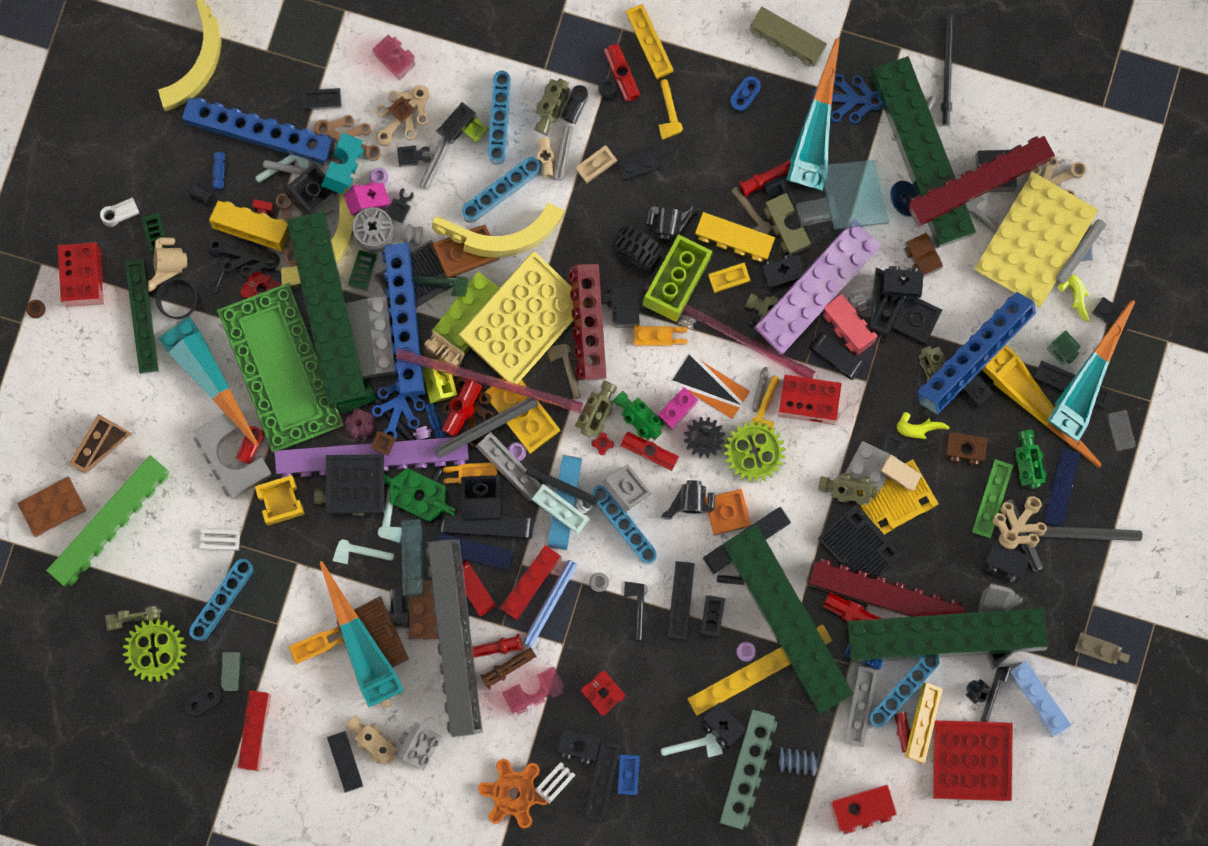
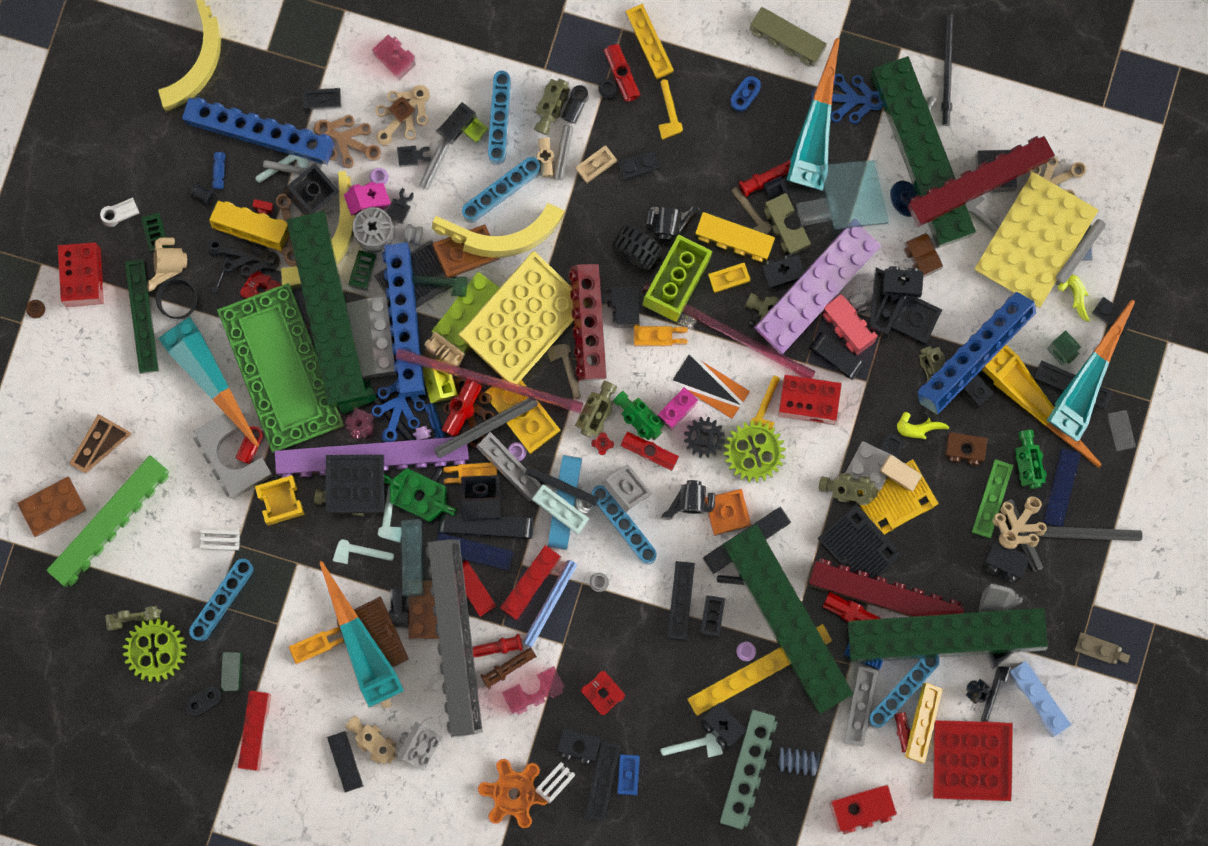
teal arch [321,132,364,195] -> none
reddish brown plate [371,430,396,456] -> none
black piece [624,581,648,641] -> none
flat silver piece [752,367,768,412] -> none

